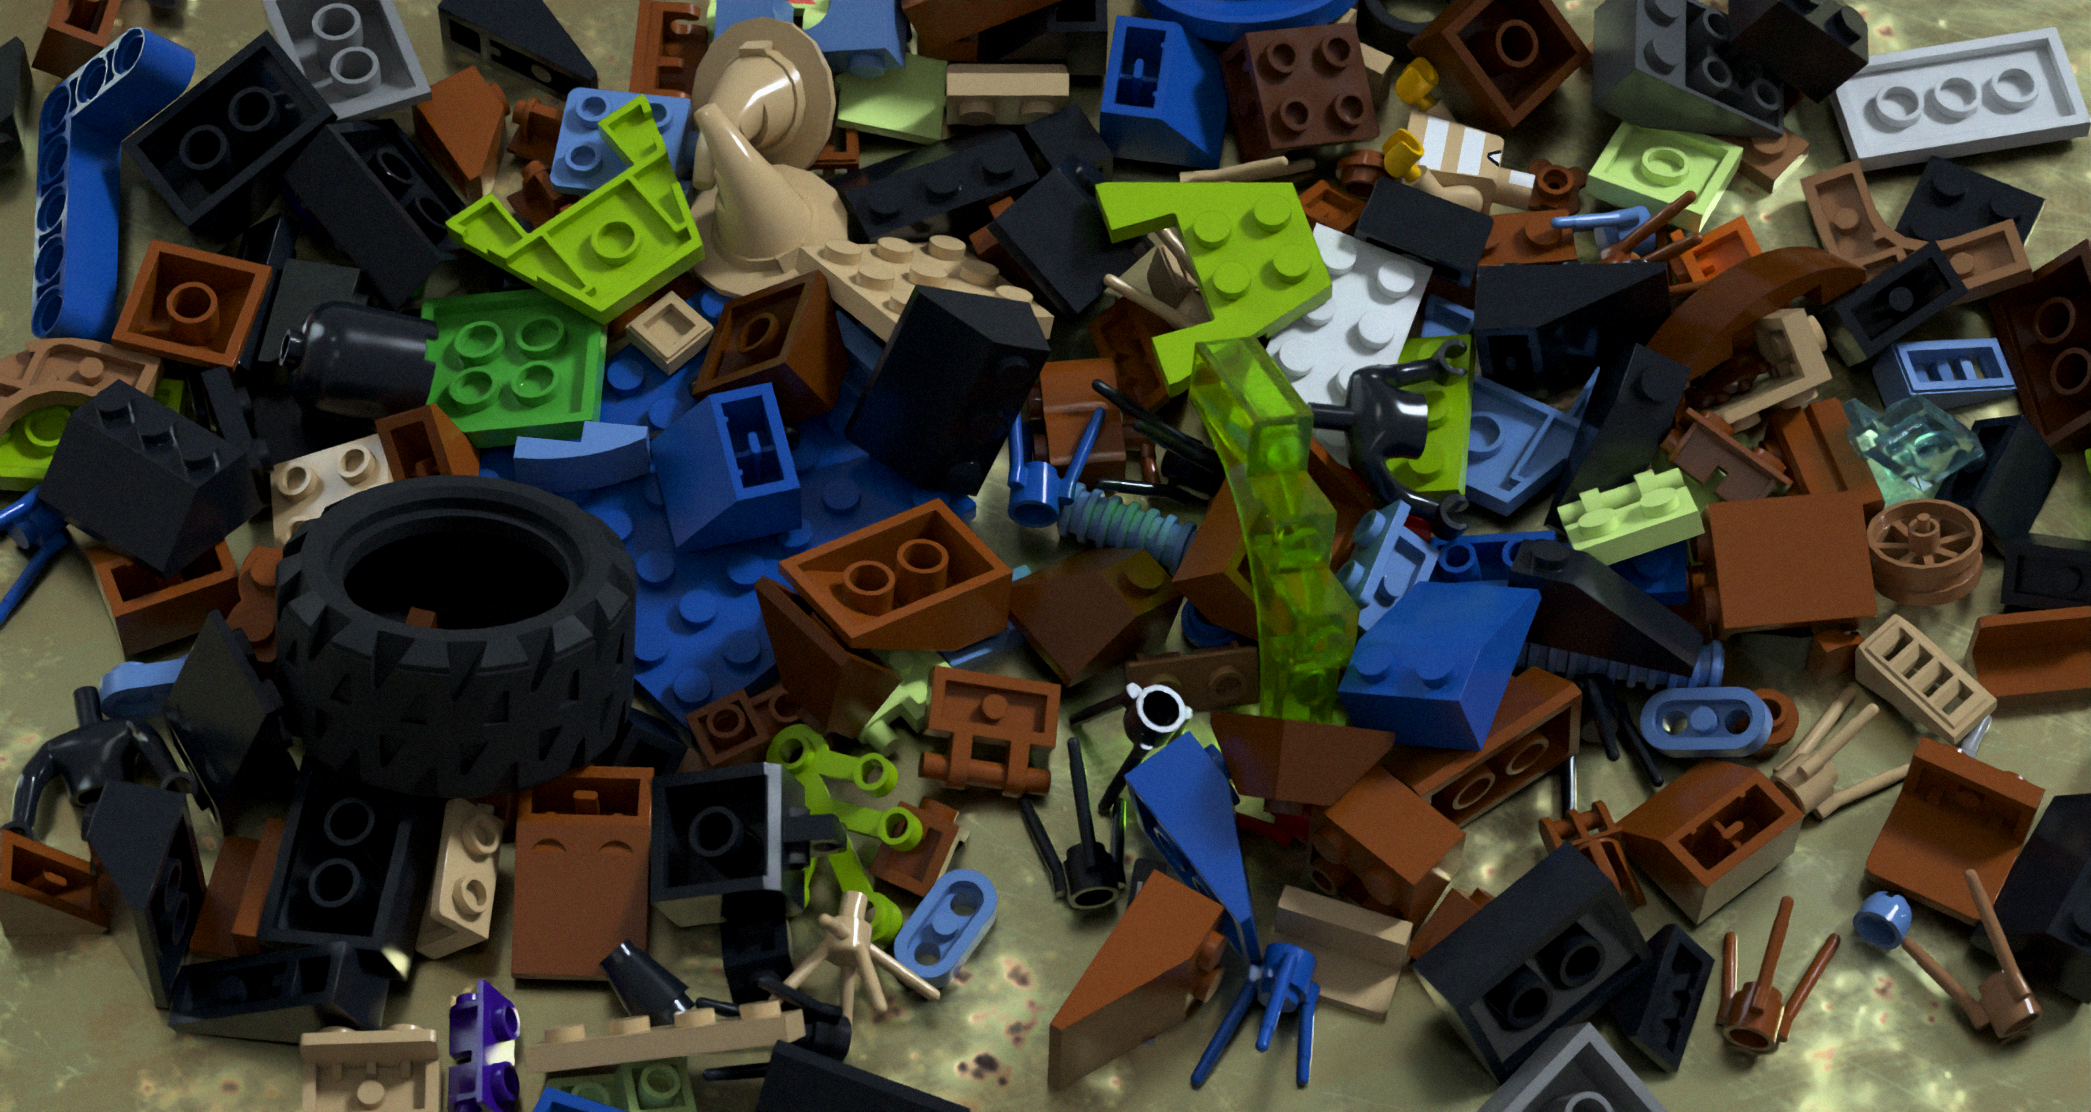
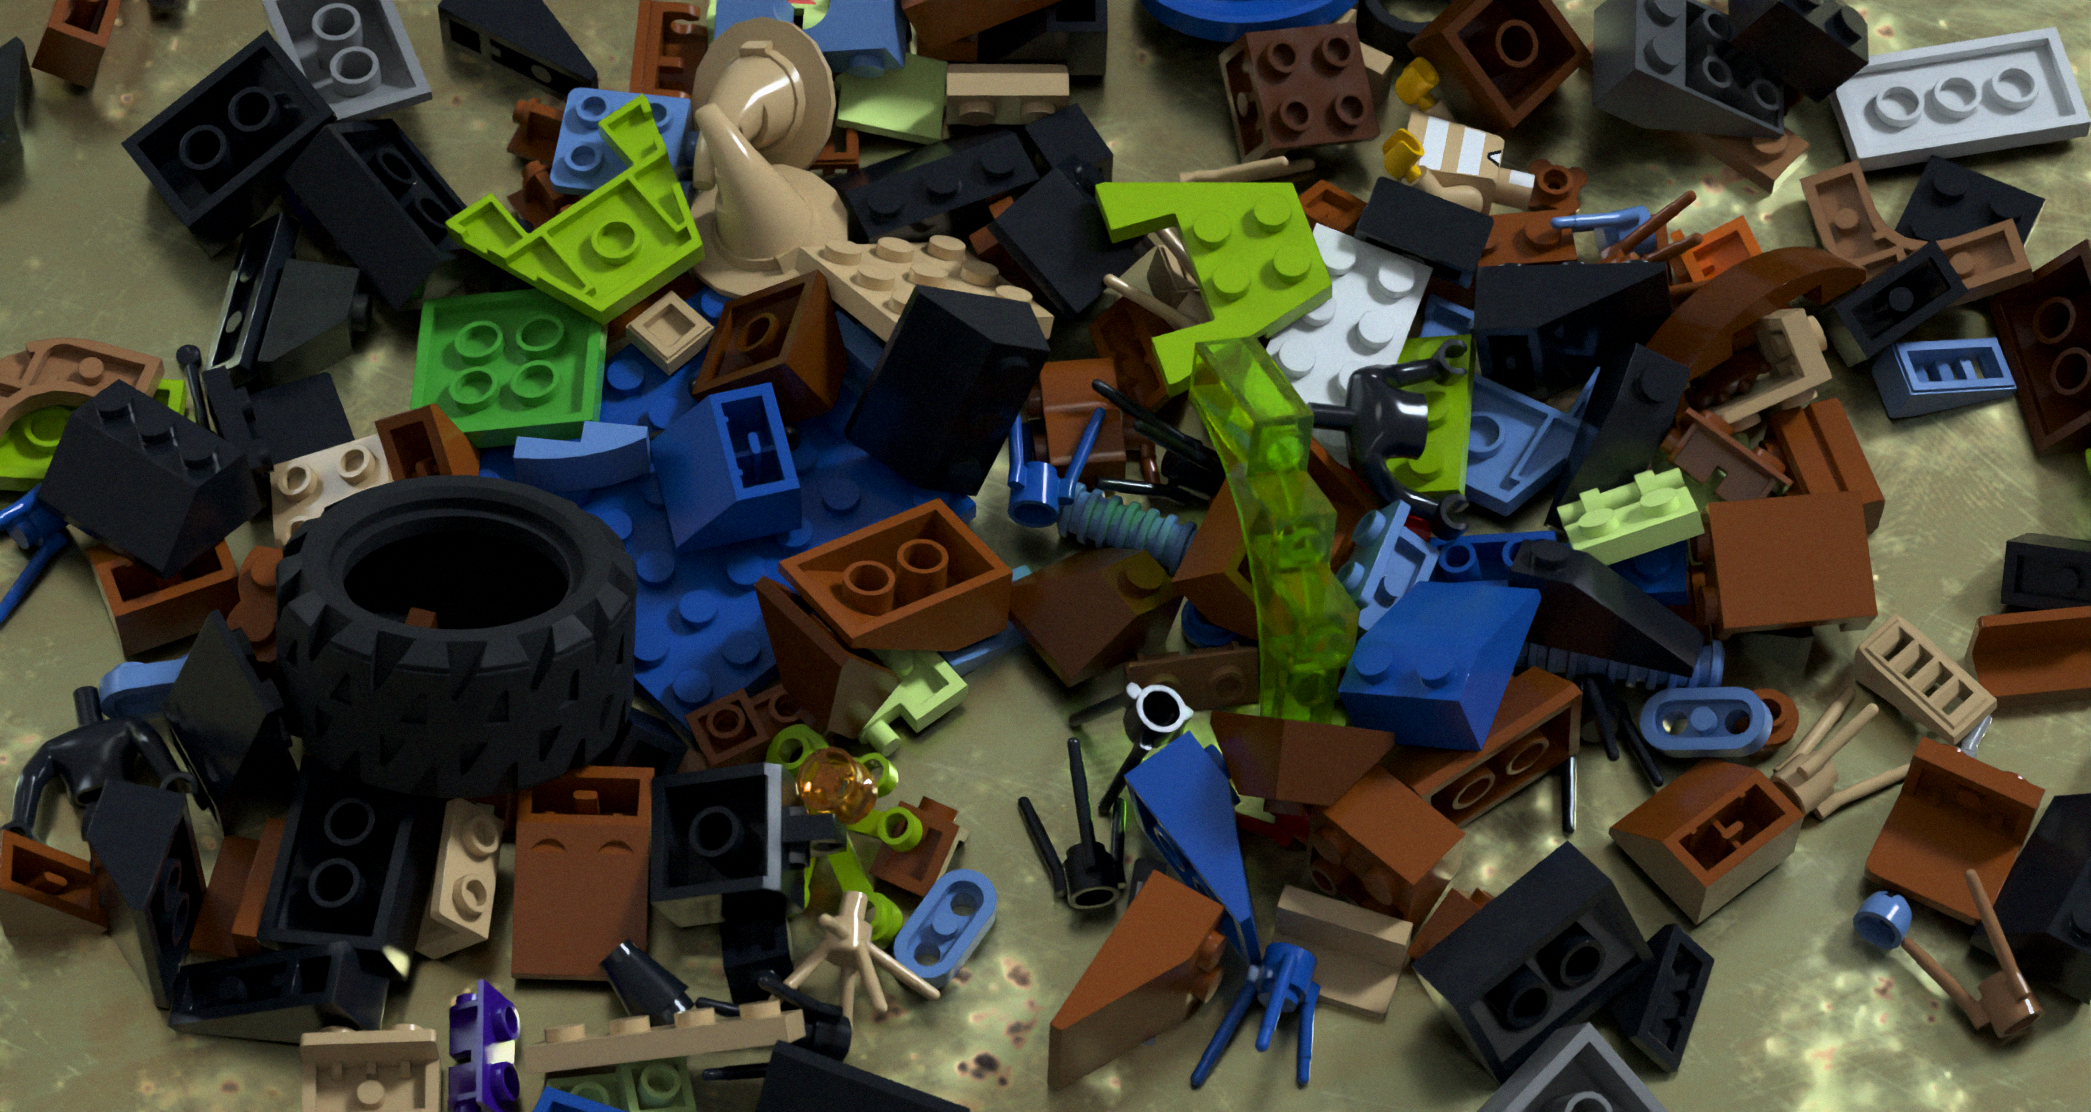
blue beam [31,26,196,344] -> none
dark orange slope [111,239,273,374] -> none
black cylinder [279,301,439,434] -> none
dark orange slope [411,65,511,207] -> none
dark orange plate [918,665,1061,799] -> none
blue slope [1099,15,1229,170] -> none
dark orange plate [1335,149,1396,200] -> none
dark orange arm [1538,800,1647,913] -> none
yellowish green plate [1584,119,1744,233] -> none
dark orange plant [1715,896,1841,1051] -> none
dark orange tile [1806,627,1864,685] -> none
clear light blue bracket [1843,393,1985,492] -> none
medium nougat wheel [1866,498,1983,607] -> none
black panel [1934,414,2062,557] -> none
none -> clear orange wheel [796,746,878,826]

